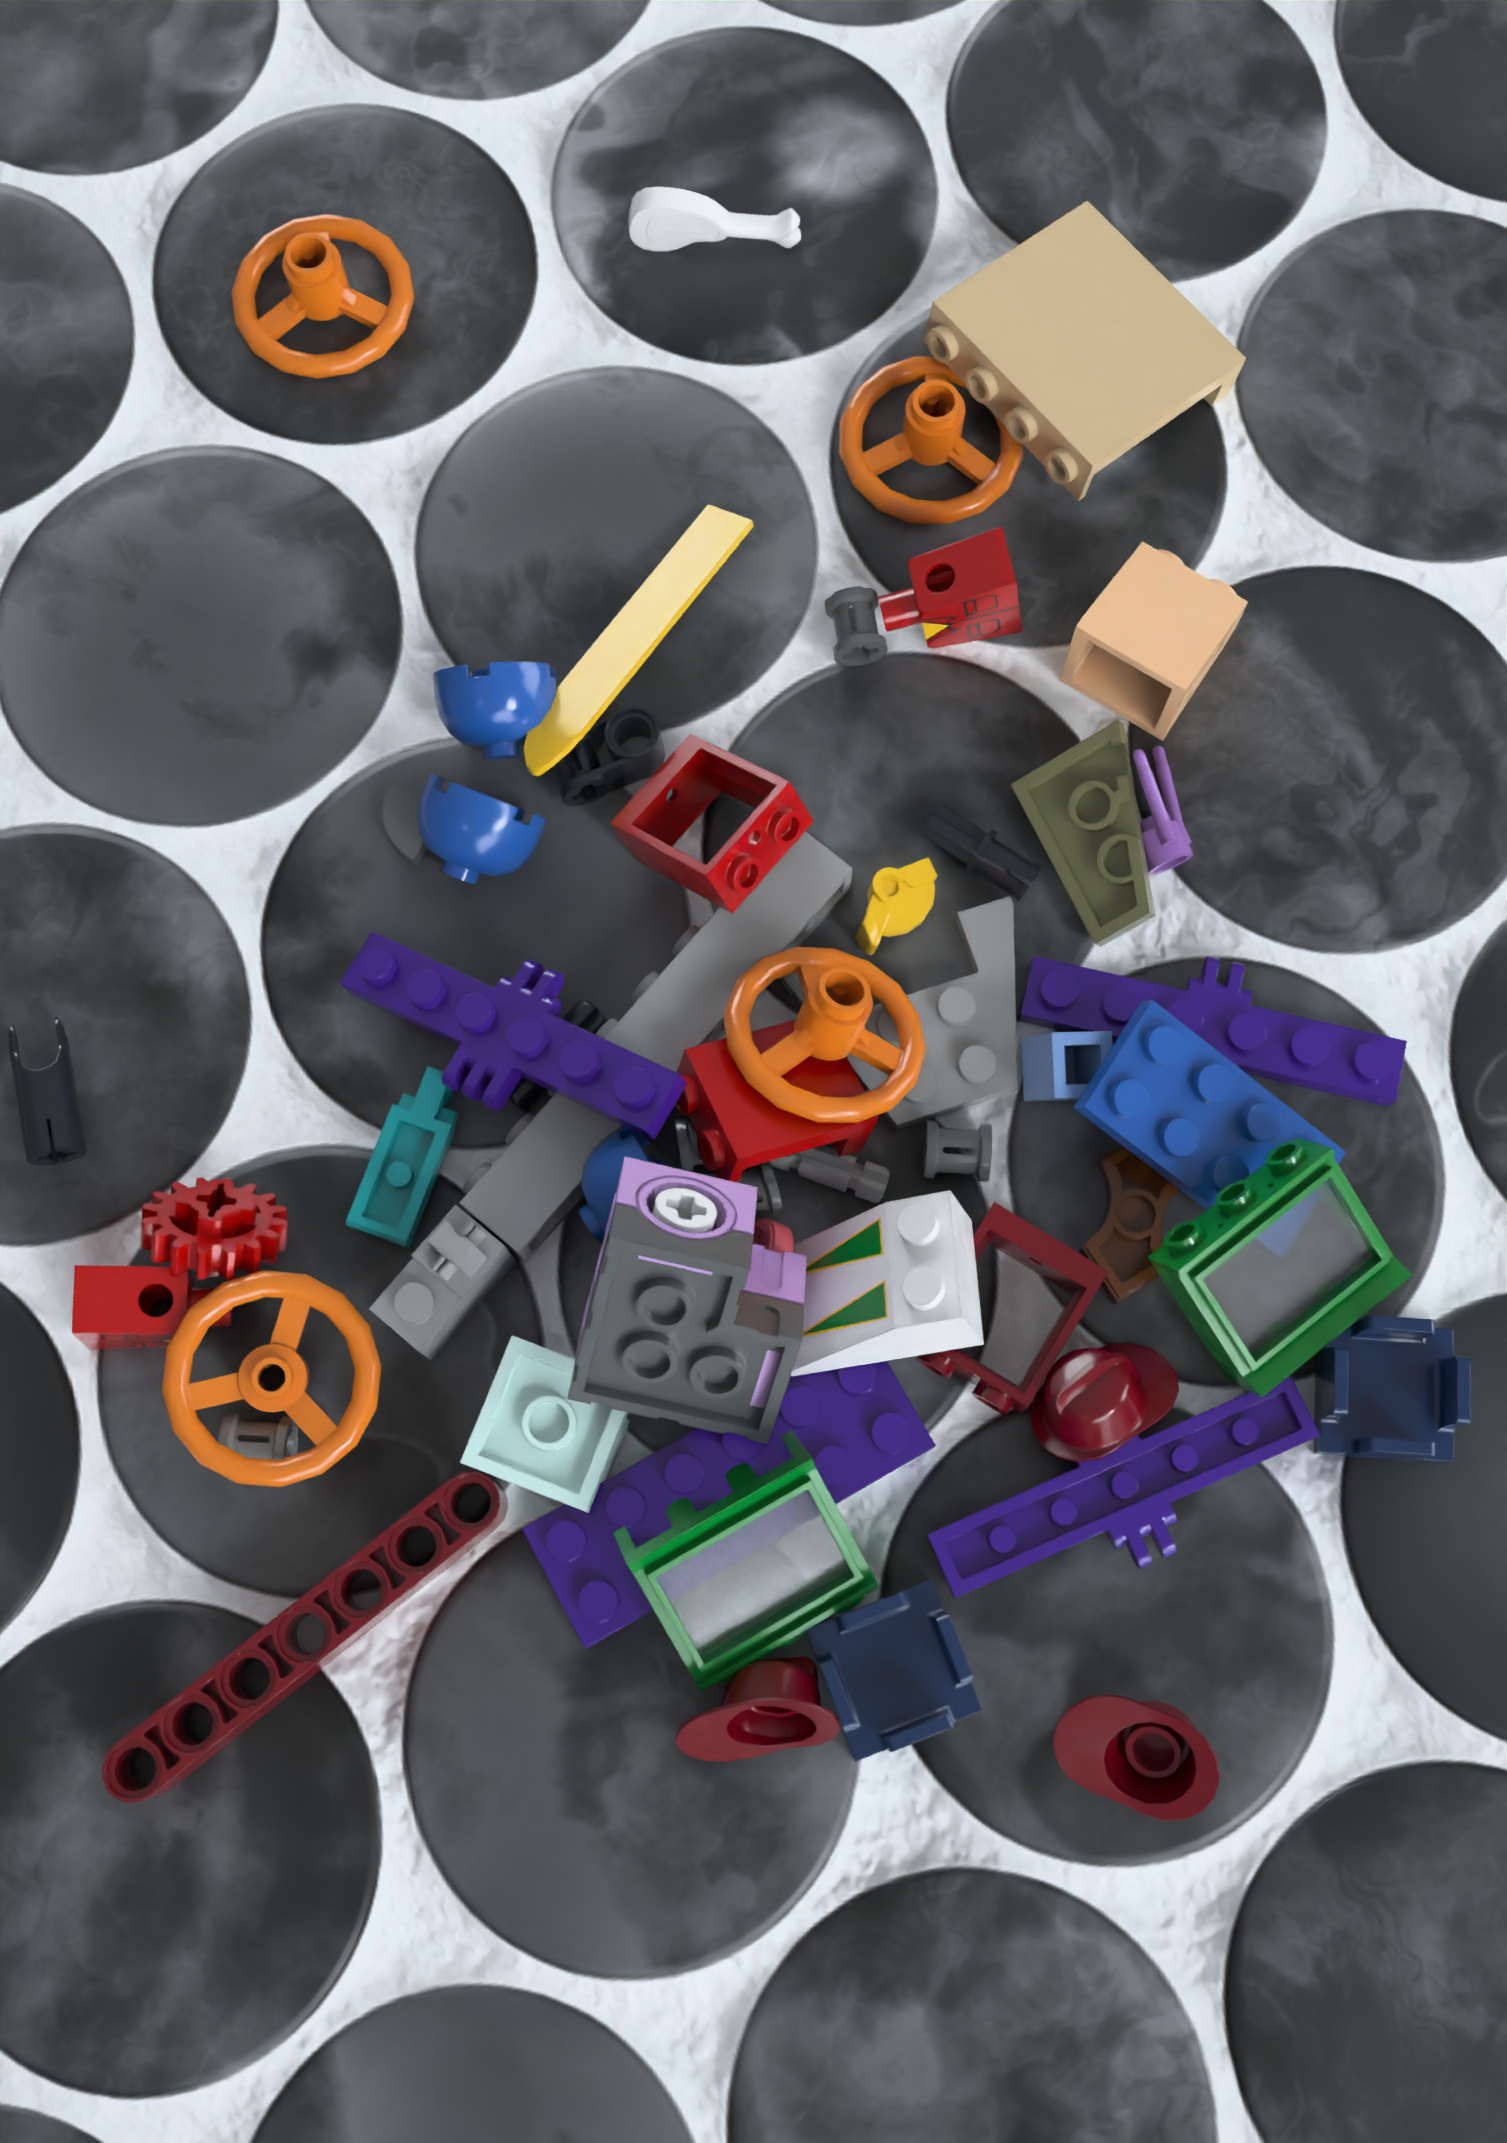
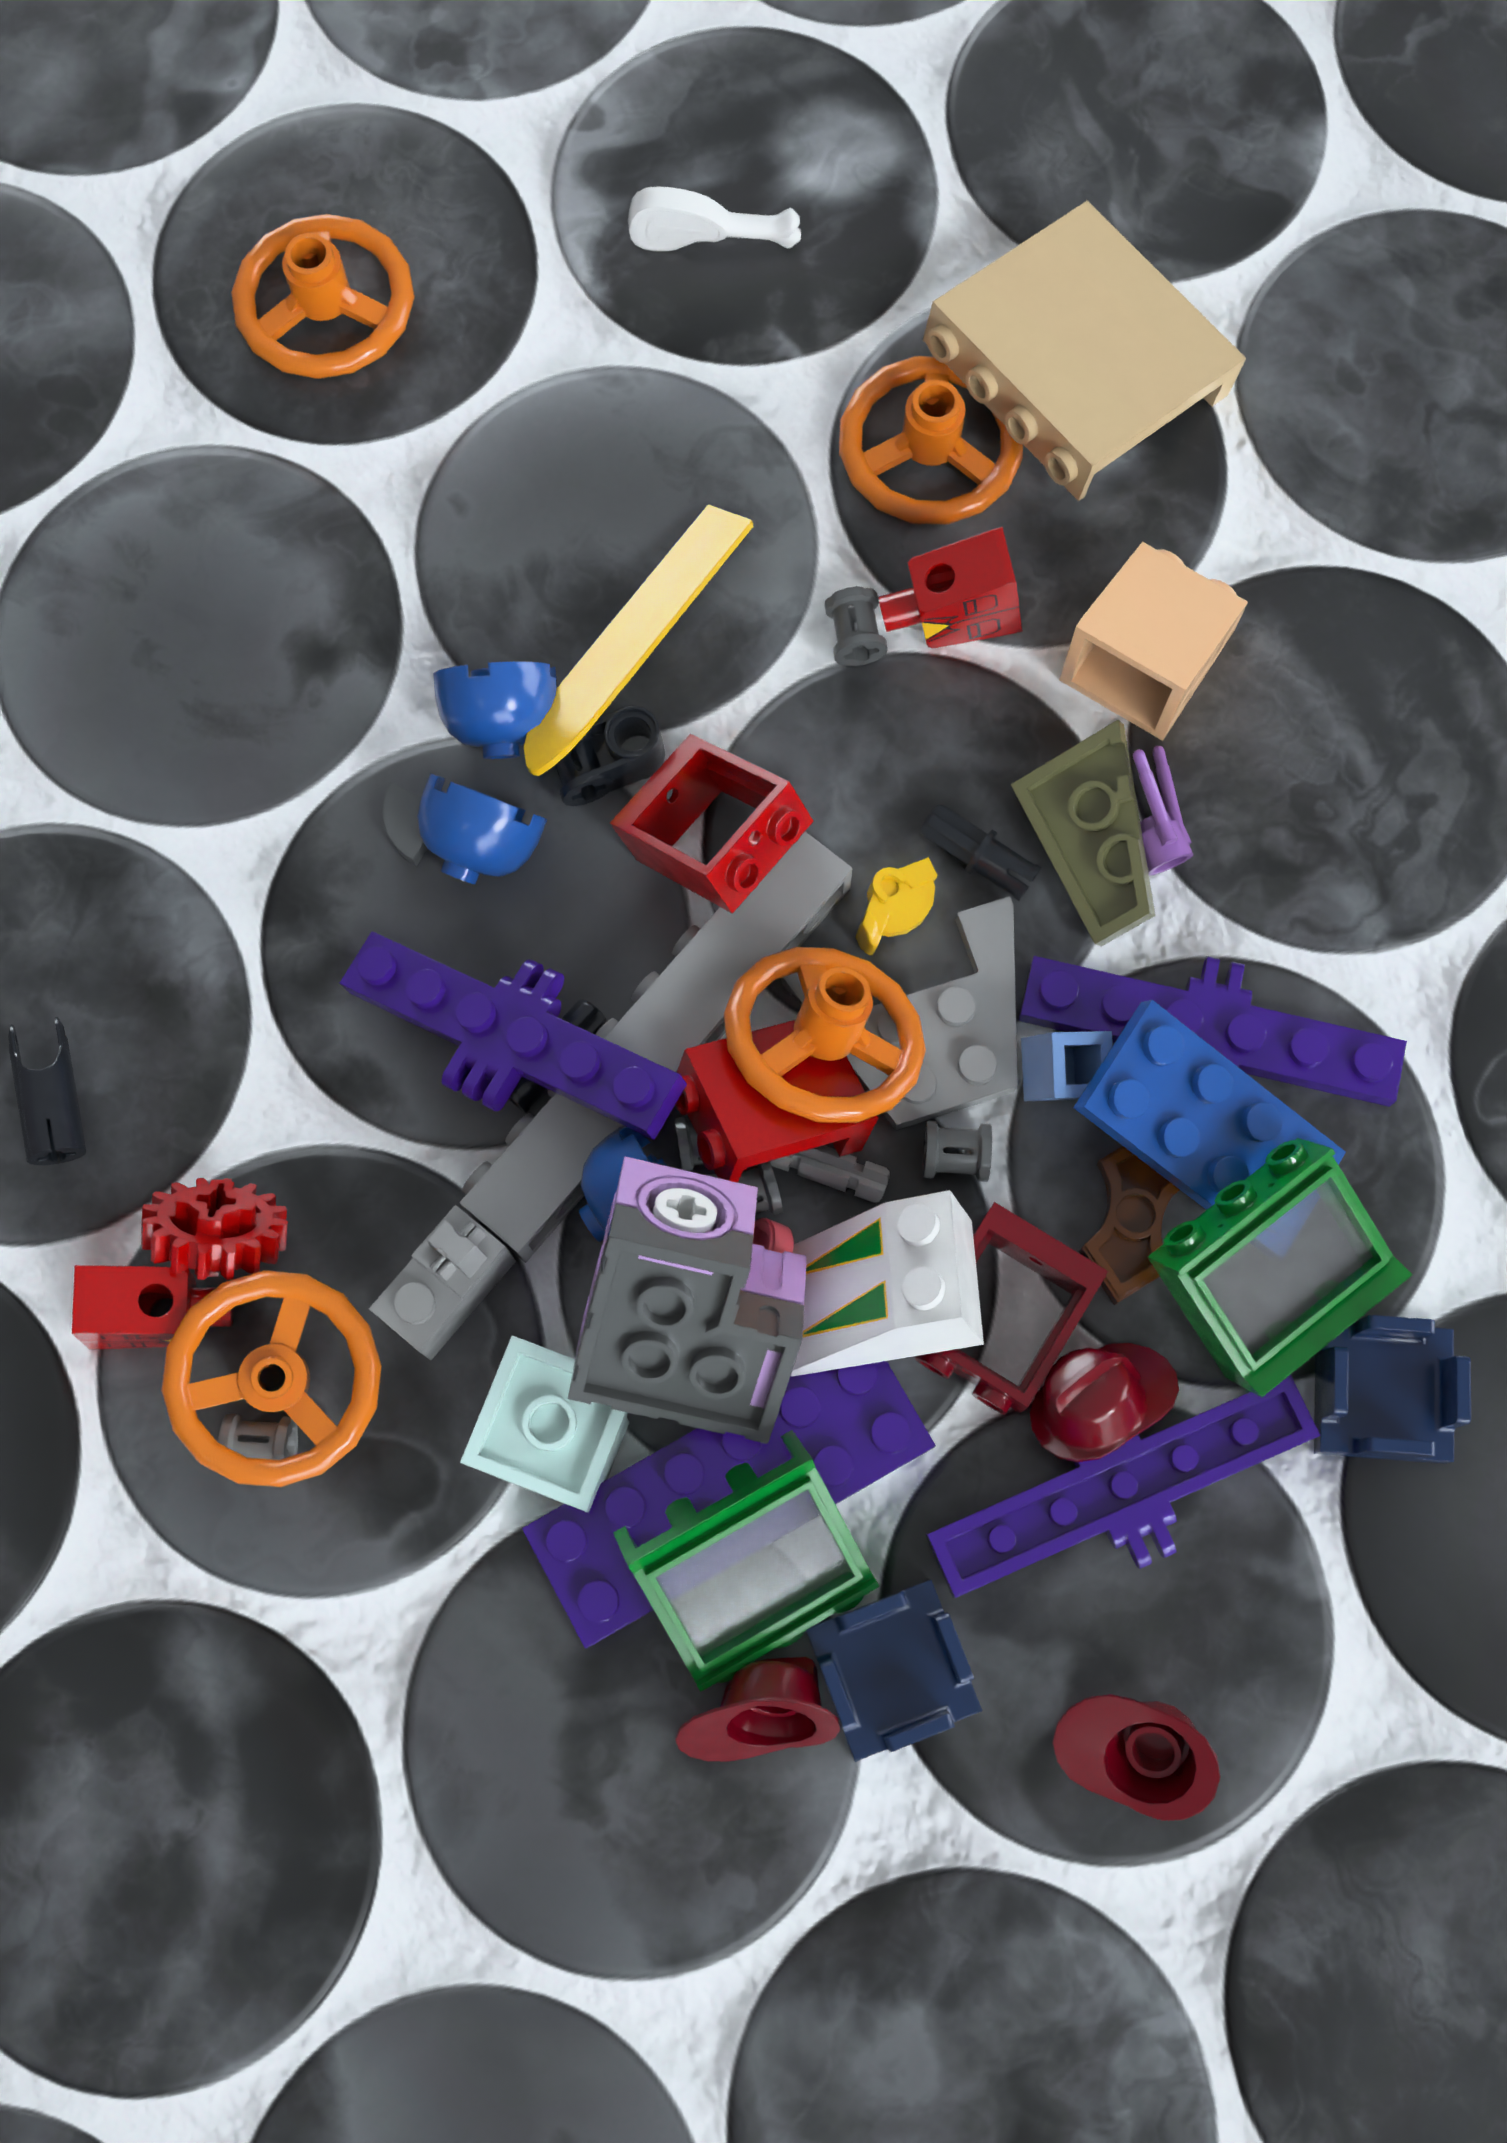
dark red beam [102,1471,508,1803] -> none
teal hinge [345,1066,458,1249] -> none

